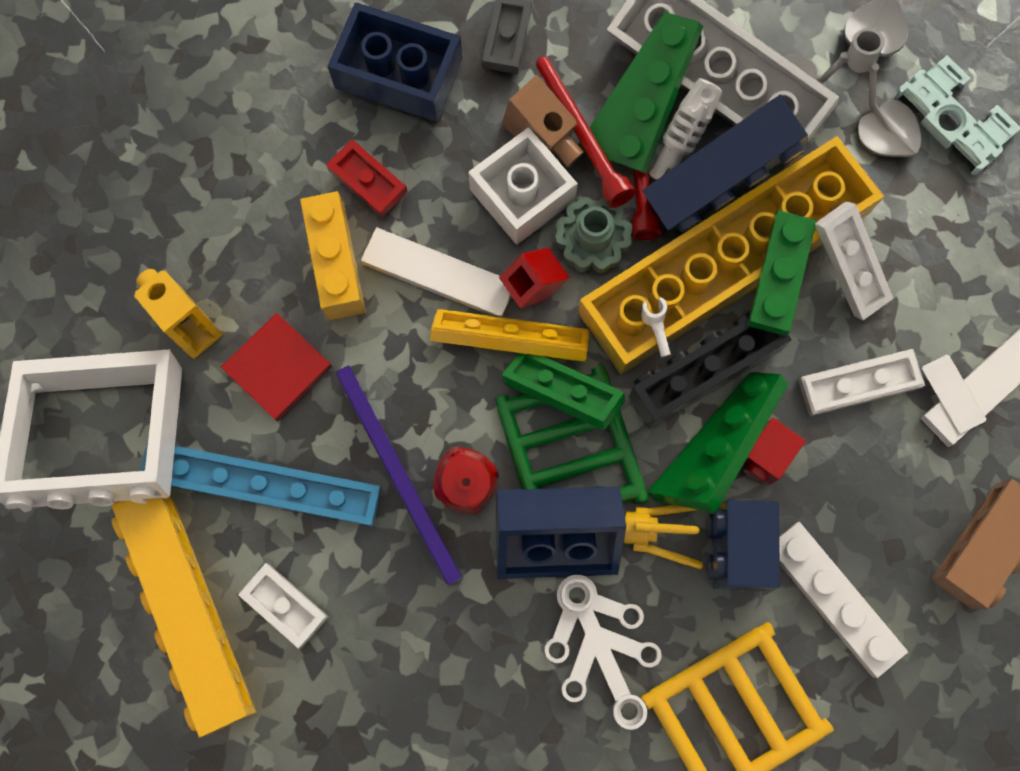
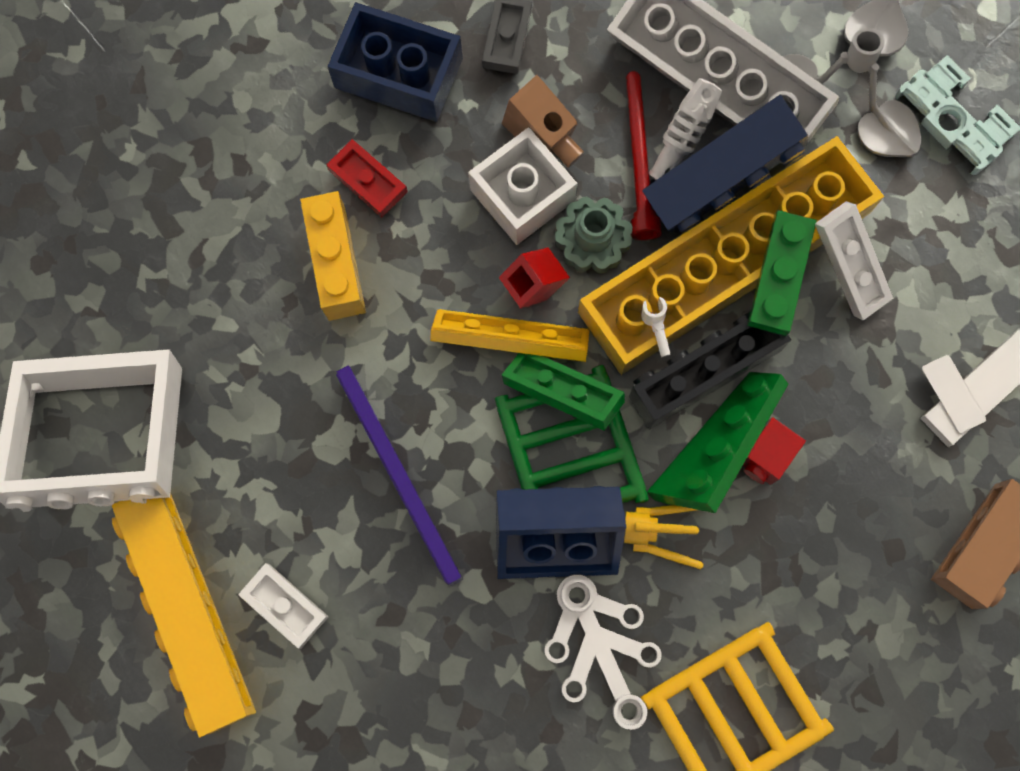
yellow torso [134,269,223,359] -> none
dark azure plate [139,440,382,527] -> none
red tile [221,313,333,422] -> none
white tile [361,227,512,317] -> none
red helmet [433,447,499,515] -> none
red piece [536,56,636,208] -> none
green wing [578,12,704,174] -> none
dark blue brick [707,499,780,591] -> none
white plate [779,522,908,678] -> none
white tile [798,349,926,417] -> none

